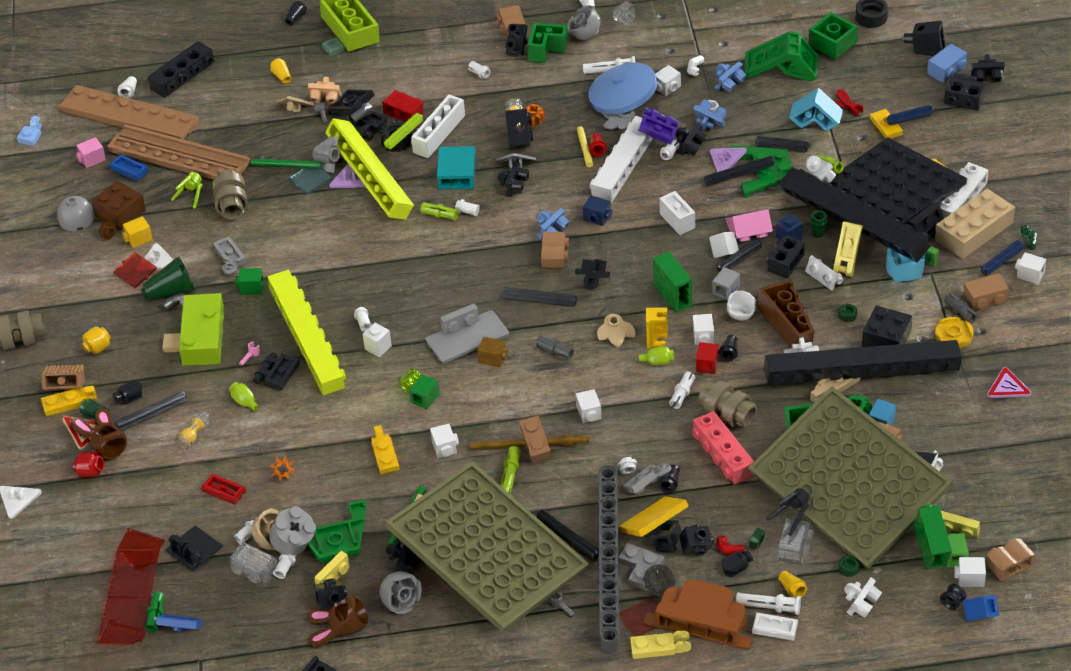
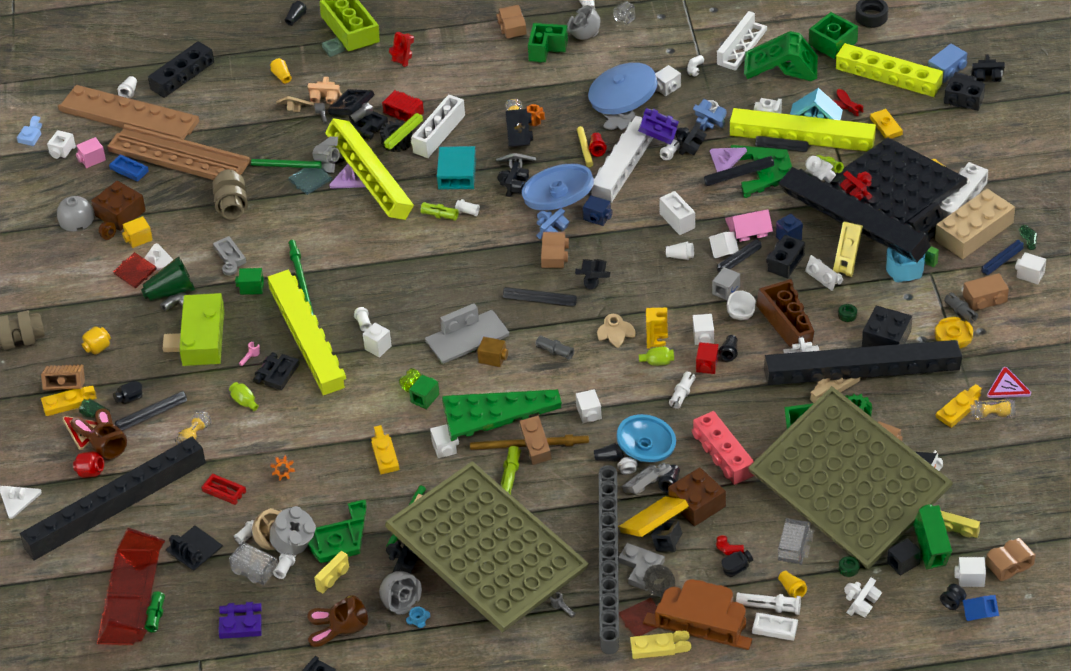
blue plate [156,614,203,631] -> none
lime plant [171,172,203,209] -> none
black brick [314,578,347,610] -> none
white pin [468,61,491,79] -> none
black hips [505,24,528,56] -> none
black axle [536,509,599,560] -> none
white pin [583,56,635,75] -> none
green brick [653,251,692,313] -> none
black brick [679,524,713,556] -> none
dark tan piece [698,381,757,427] -> none
medium blue hips [714,61,746,93] -> none
dark green tile [749,528,766,549] -> none
black plant [766,488,810,536] -> none
dark green cone [809,210,828,238] -> none
dark azure brick [869,399,896,426] -> none
dark blue axle [886,105,933,125] -> none
black torso [904,21,946,57] -> none
bright green brick [946,533,969,567] -> none
none -> black brick [20,436,206,561]
none -> white brick [47,130,76,159]
none -> dark purple plate [219,602,262,639]
none -> green bar [288,240,314,315]
none -> red hips [389,32,414,67]
none -> dark azure plate [406,607,430,628]
none -> green wing [442,389,562,441]
none -> medium blue dish [522,164,594,210]
none -> black cone [594,442,624,462]
none -> dark azure dish [616,414,676,462]
none -> white cone [666,241,694,260]
none -> reddish brown brick [668,467,726,527]
none -> white fence [717,11,767,71]
none -> neon yellow brick [730,108,876,152]
none -> white brick [754,98,782,113]
none -> neon yellow brick [836,43,943,97]
none -> red hips [839,171,873,201]
none -> black brick [887,538,921,576]
none -> yellow hinge [936,384,982,428]
none -> clear piece [970,398,1016,420]

